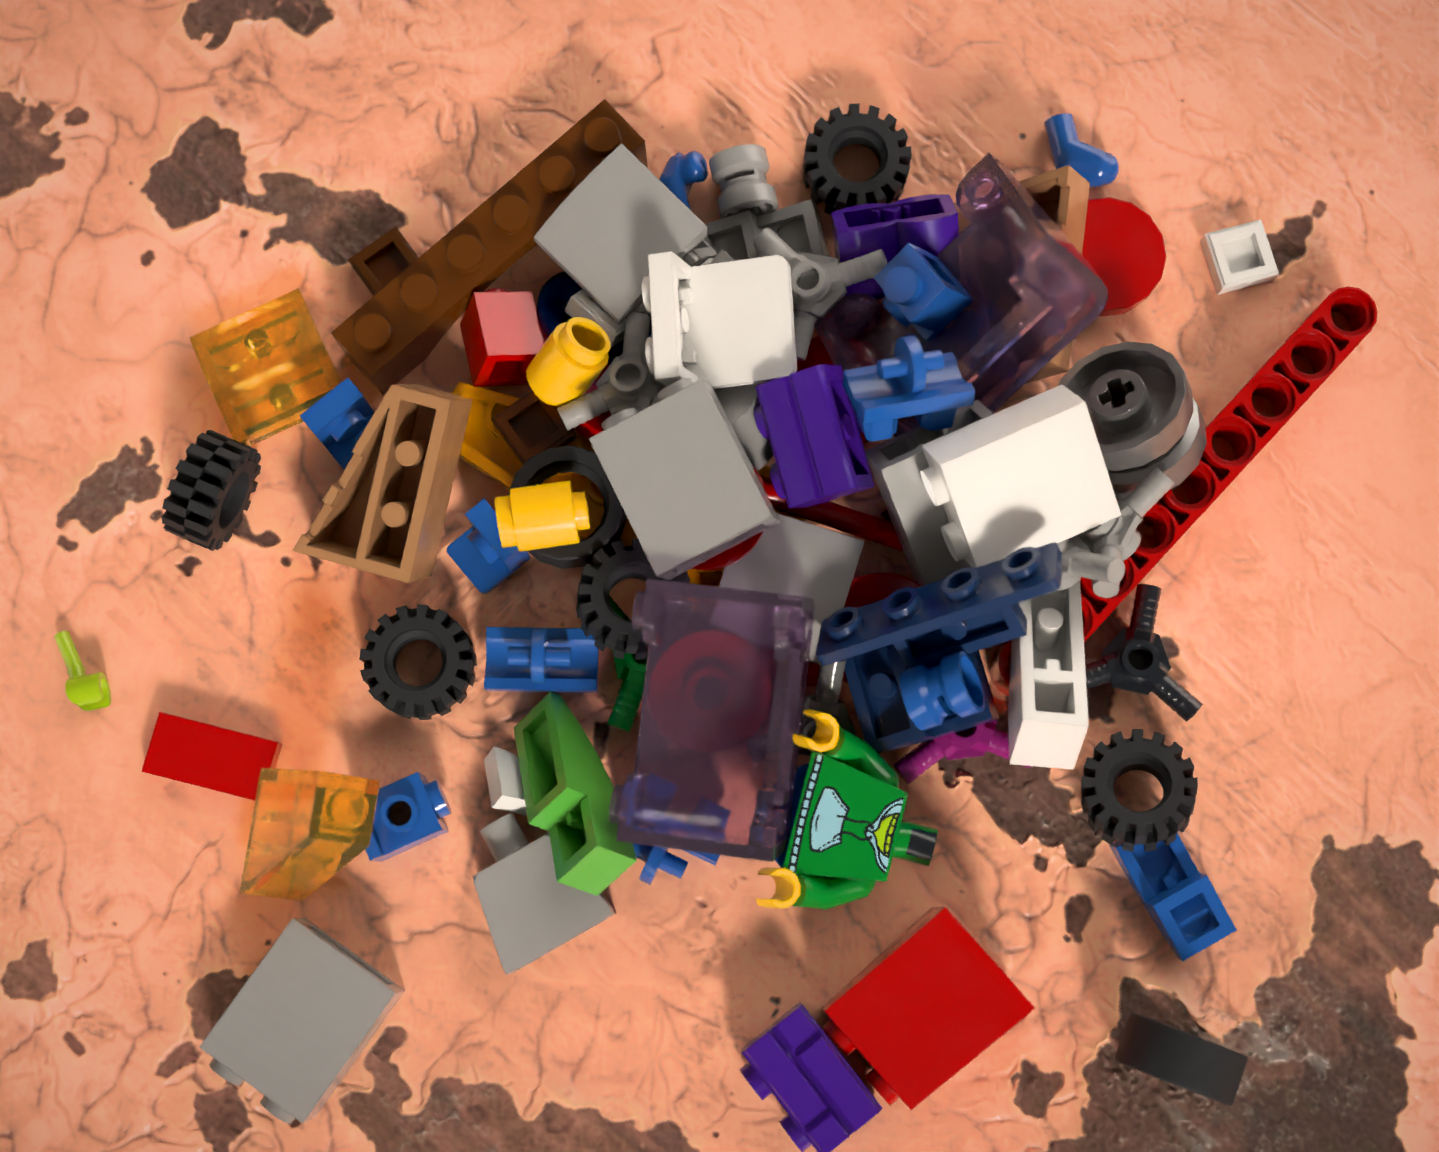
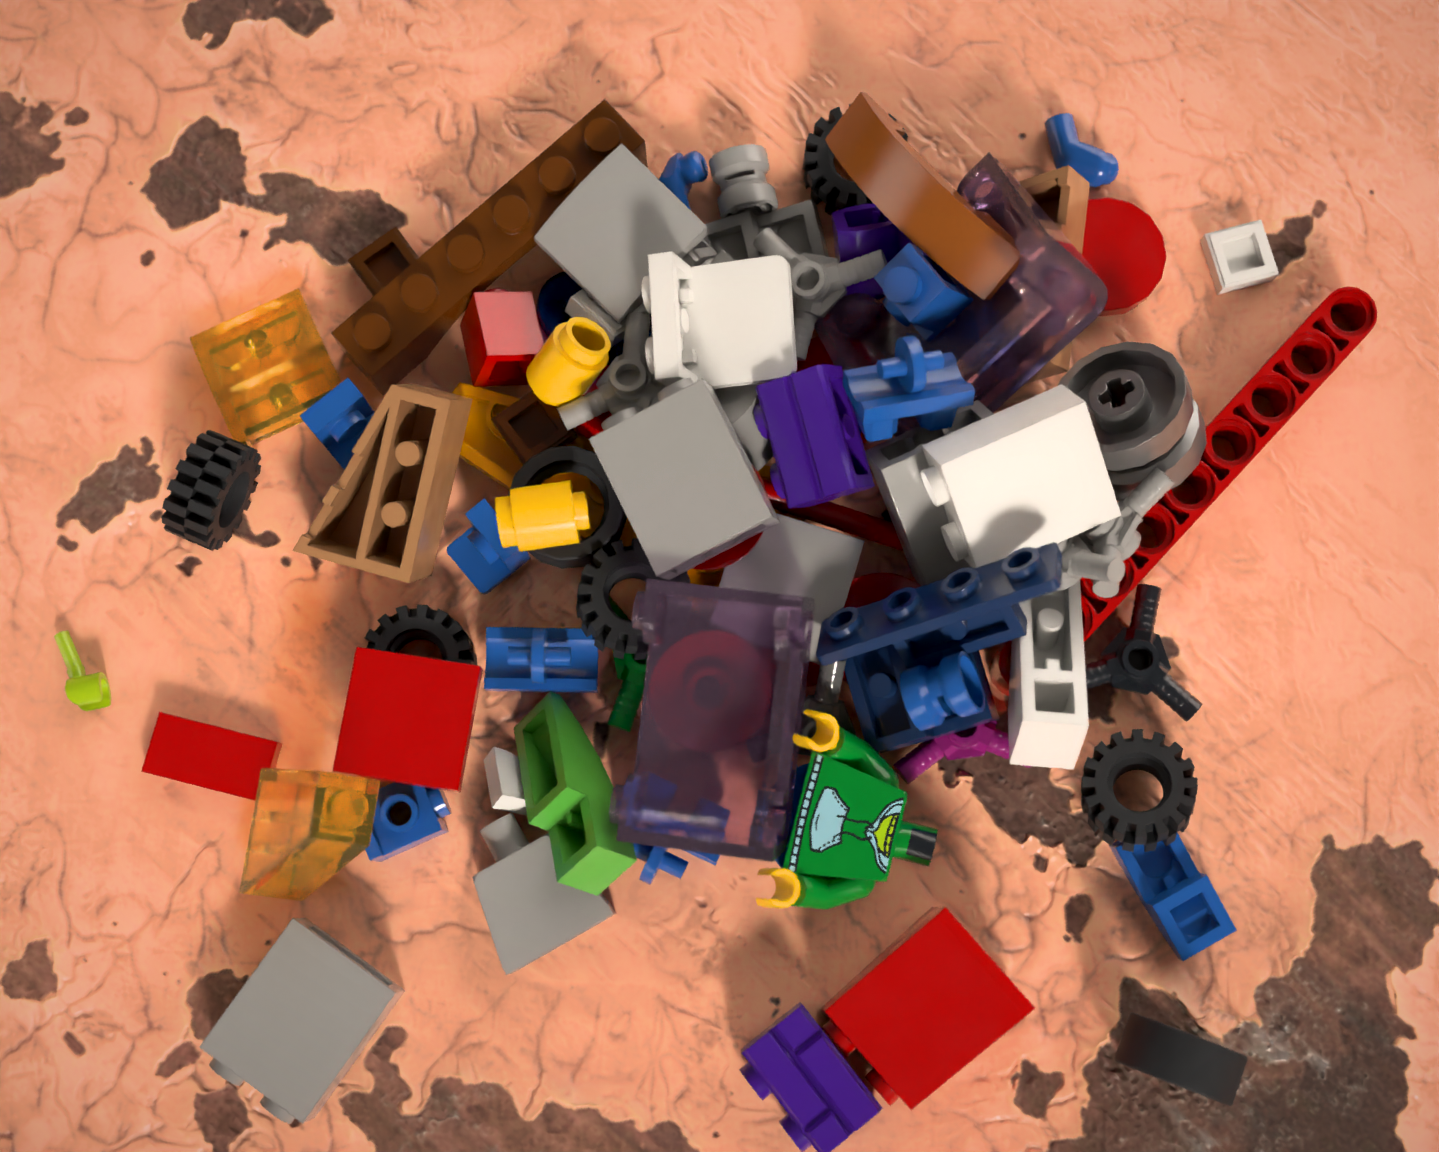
none -> red tile [332,647,483,793]
none -> dark orange slope [825,92,1029,301]

